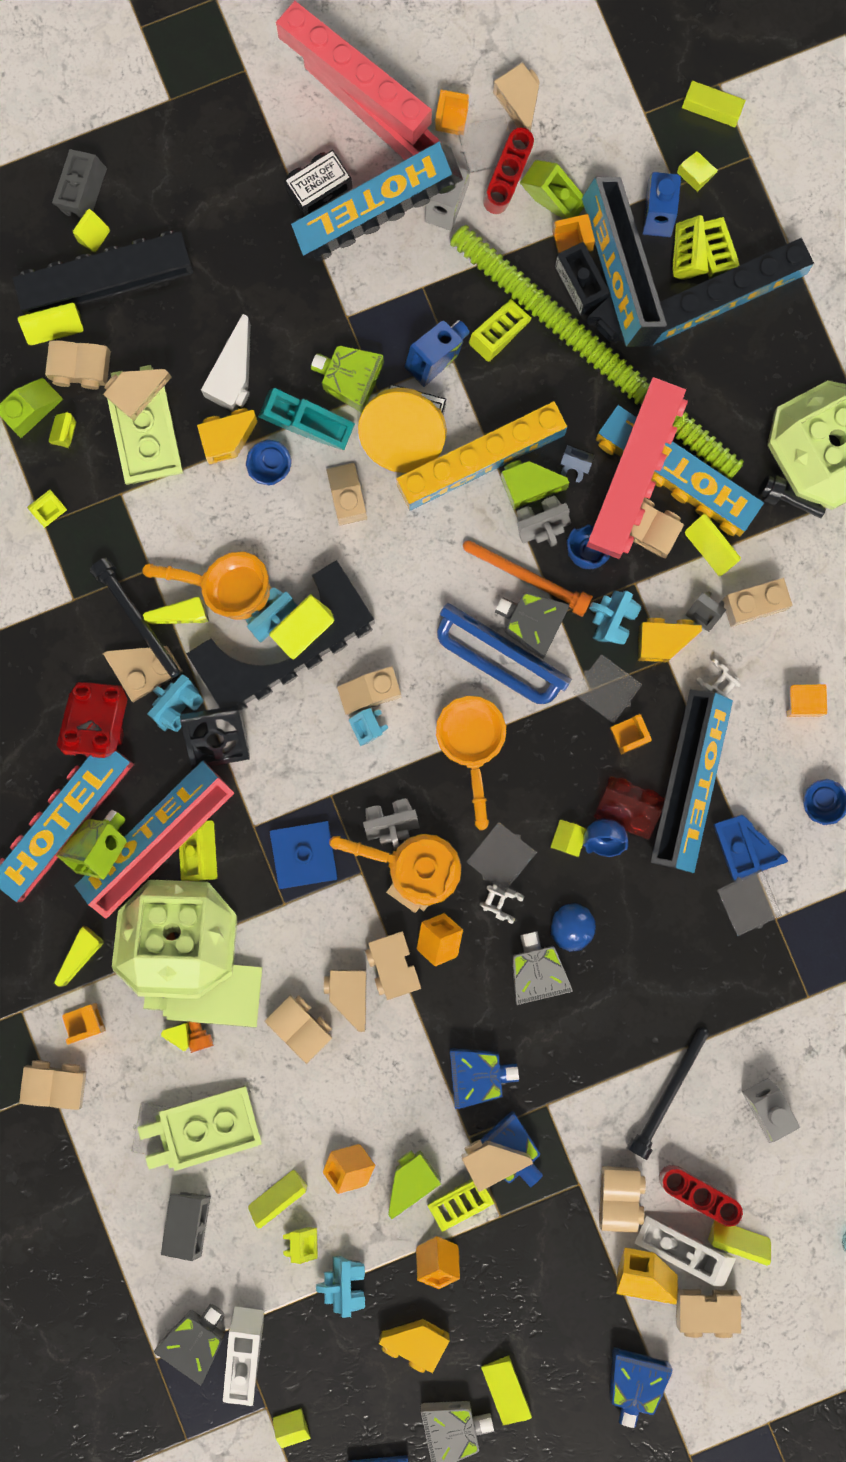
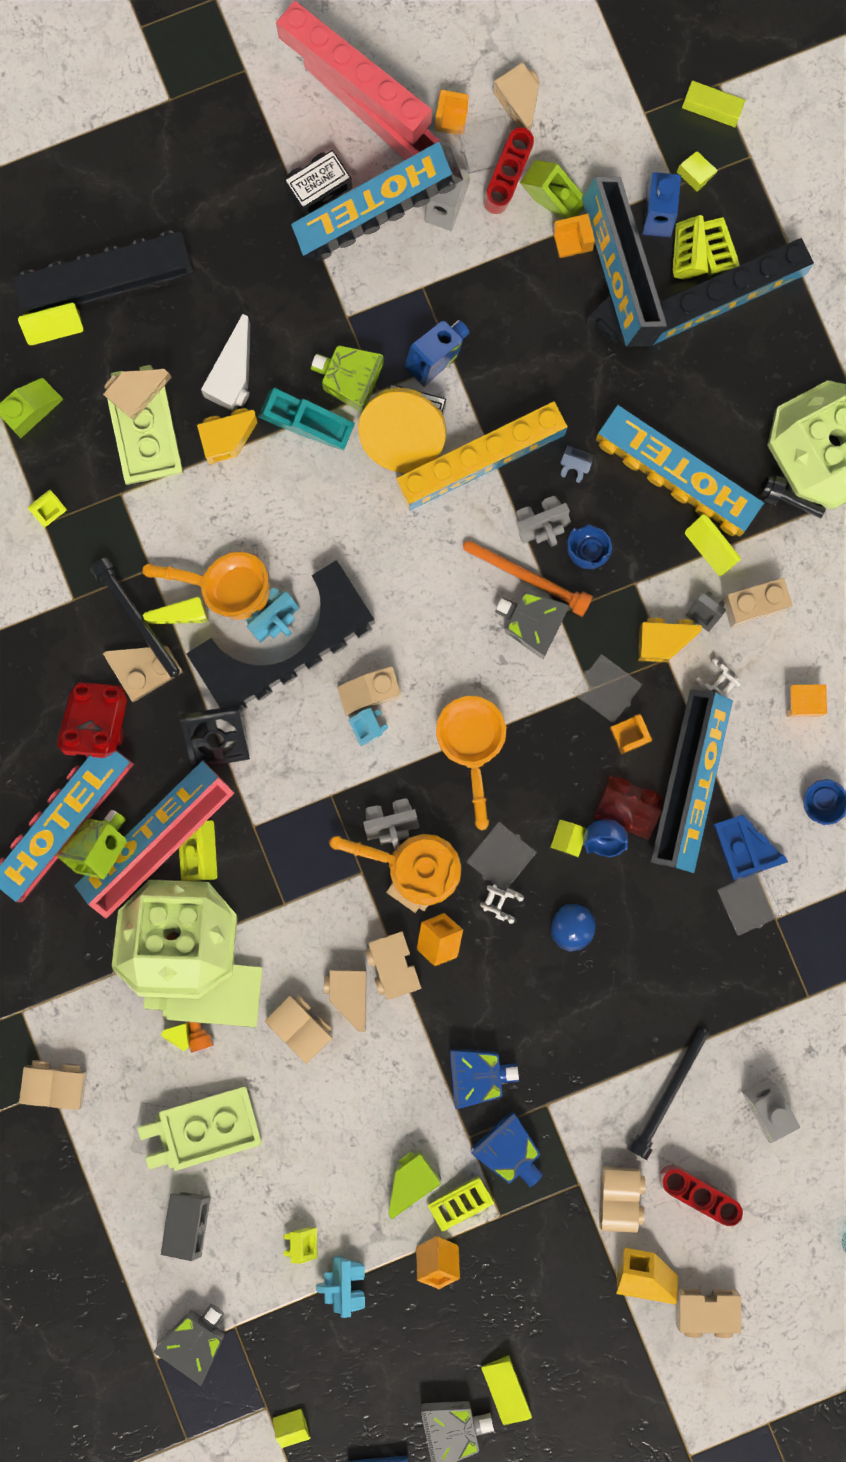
tan brick [45,341,111,390] -> none
neon yellow slope [49,412,77,448] -> none
dark grey hinge [52,149,107,218] -> none
neon yellow slope [54,926,104,987] -> none
light orange panel [62,1003,106,1045] -> none
neon yellow slope [73,209,110,252] -> none
medium azure hips [148,674,204,732] -> none
white slope [223,1307,265,1406] -> none
blue hair [245,439,292,486] -> none
neon yellow slope [248,1170,308,1229] -> none
neon yellow slope [269,594,334,660] -> none
blue plate [270,821,338,889] -> none
light orange panel [323,1144,375,1194] -> none
tan slope [326,463,367,526] -> none
yellow slope [379,1319,450,1374] -> none
blue piece [437,603,572,704] -> none
lime piece [450,225,744,480] -> none
tan slope [461,1140,533,1192] -> none
neon yellow slope [469,299,532,362] -> none
lime slope [501,460,569,510] -> none
light grey torso [512,931,573,1005] -> none
black brick [555,242,610,316] -> none
coral brick [586,377,688,559] -> none
medium azure hips [589,591,641,645] -> none
blue torso [610,1347,673,1428] -> none
tan brick [630,497,684,559] -> none
white slope [635,1216,736,1286] -> none
neon yellow slope [708,1220,771,1266] -> none

